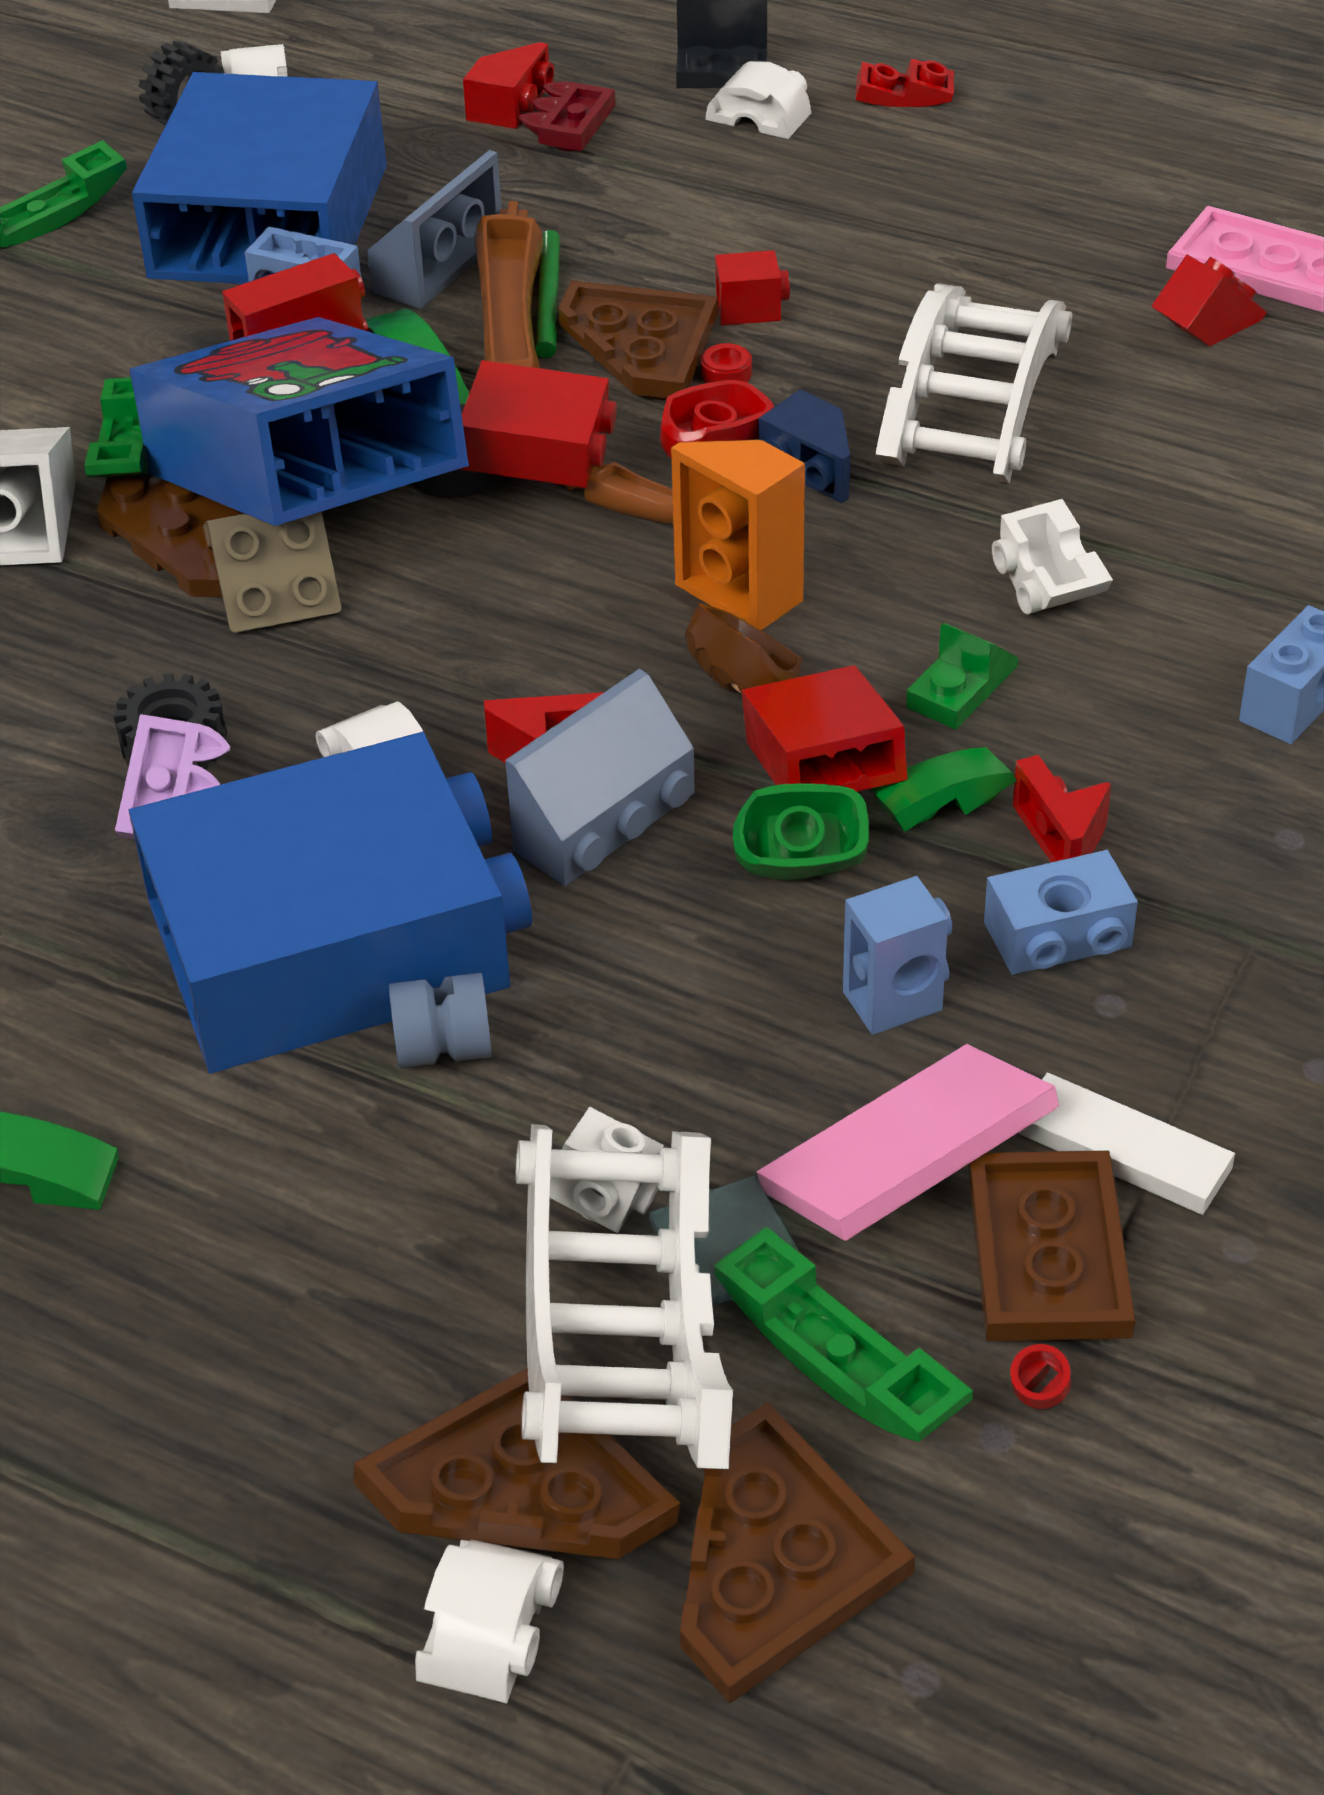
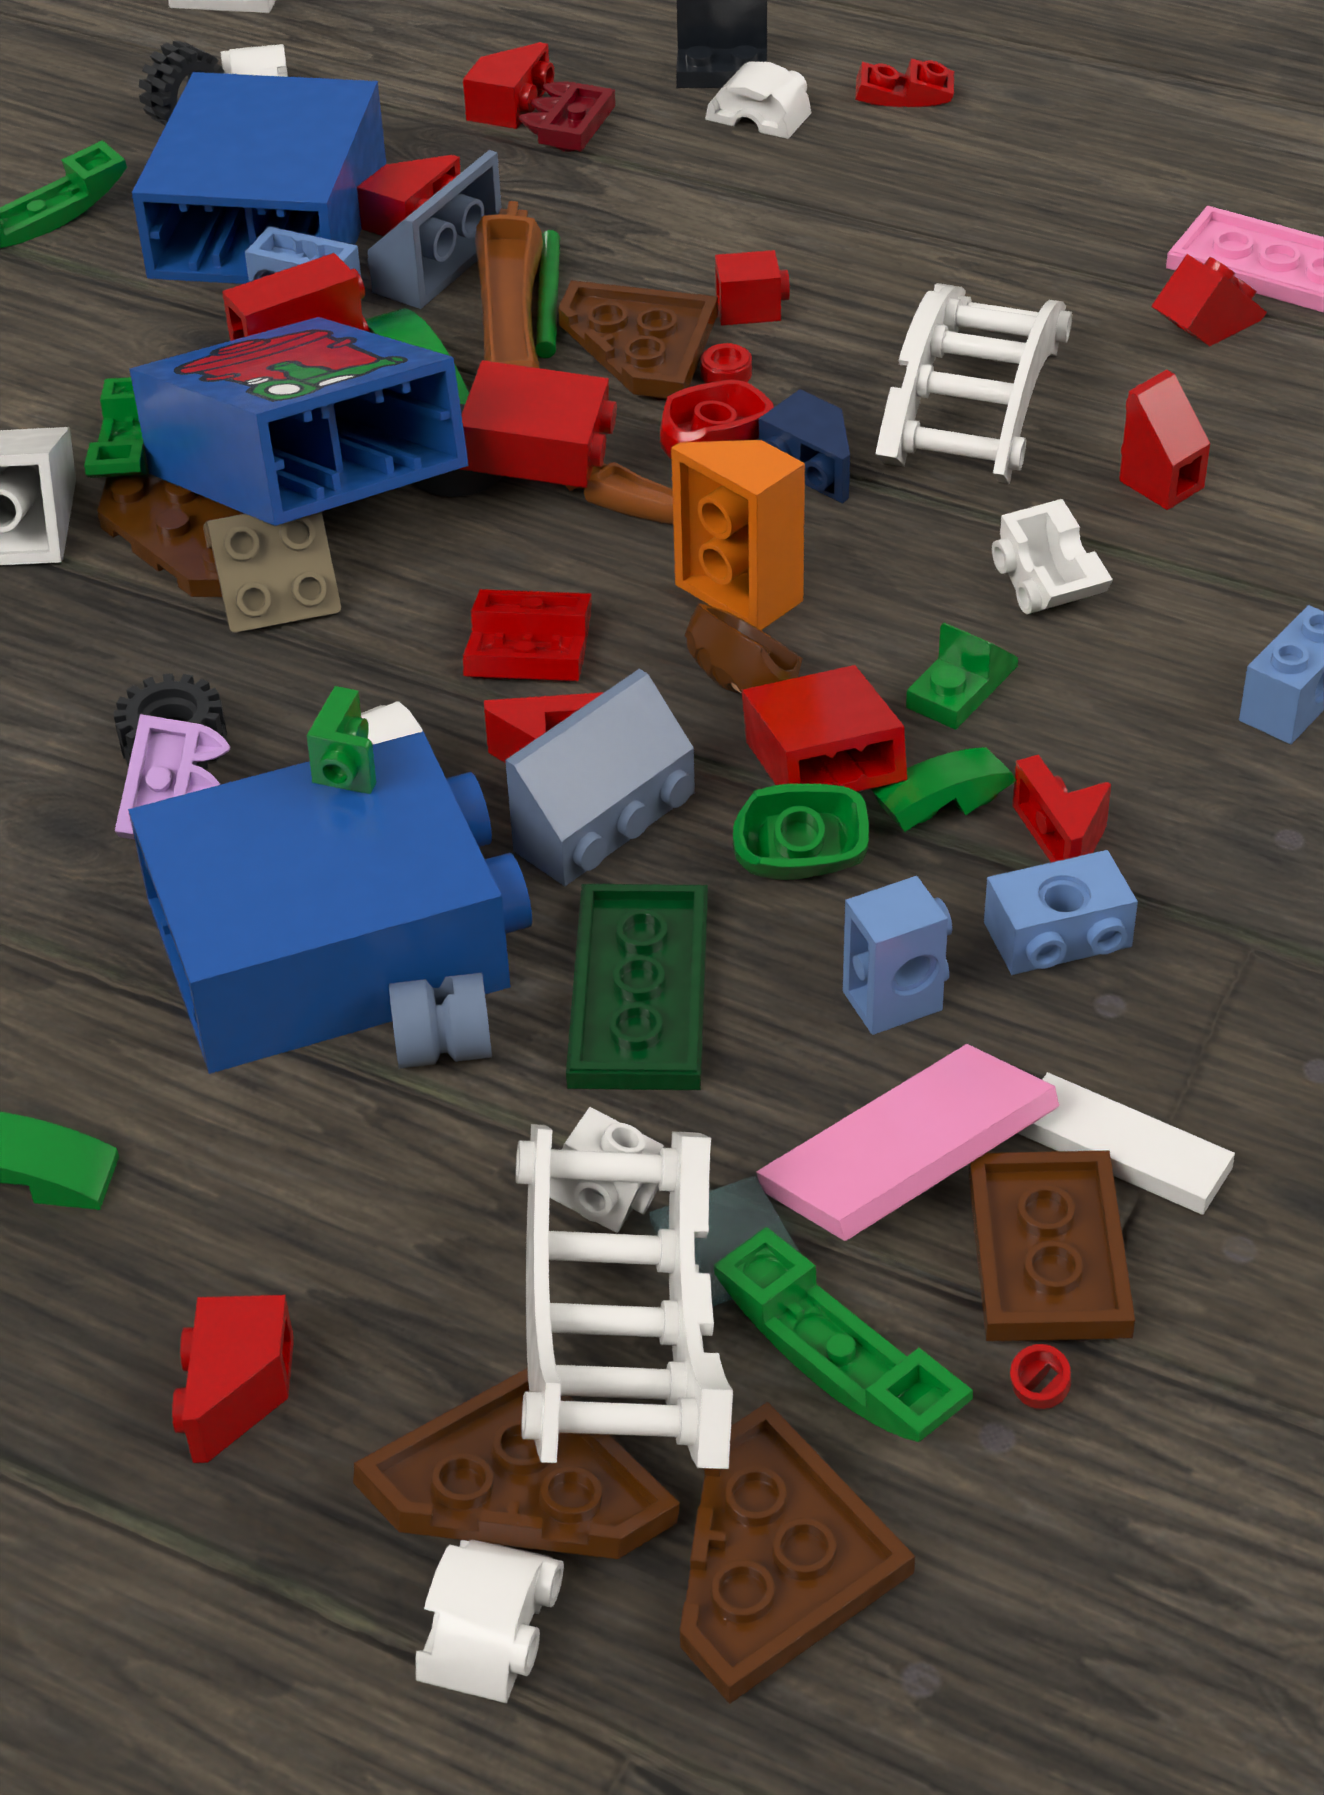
none -> red slope [172,1295,294,1463]
none -> green bracket [307,686,376,794]
none -> red slope [357,155,461,236]
none -> red slope [463,589,592,681]
none -> dark green tile [566,884,708,1090]
none -> red slope [1119,369,1210,510]

